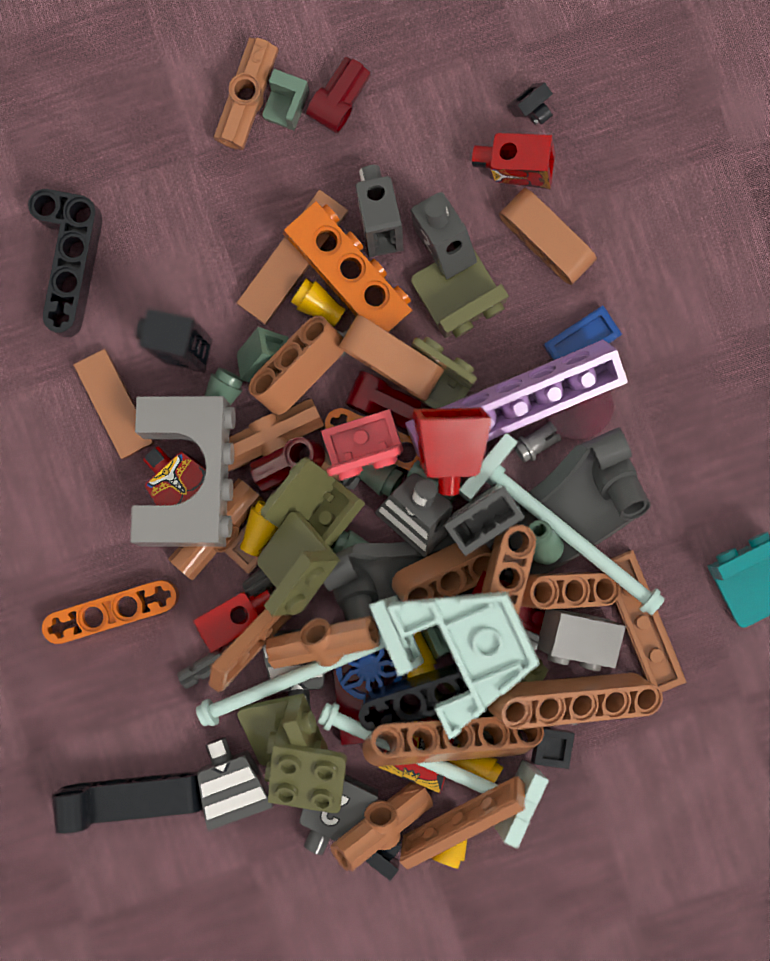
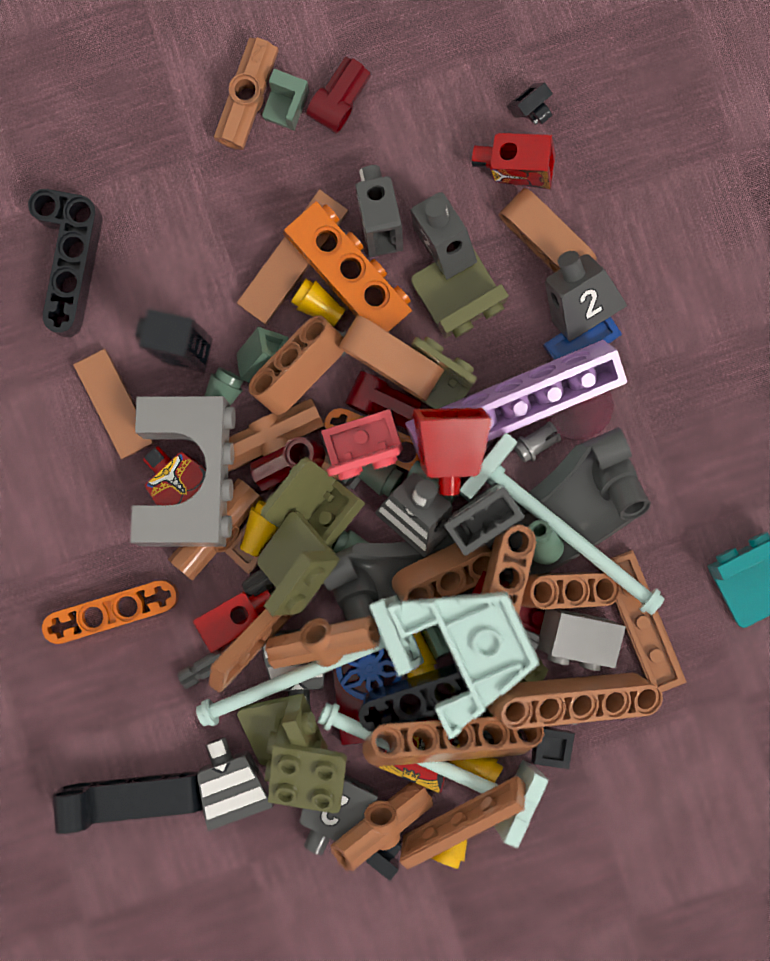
none -> dark grey torso [545,251,627,342]

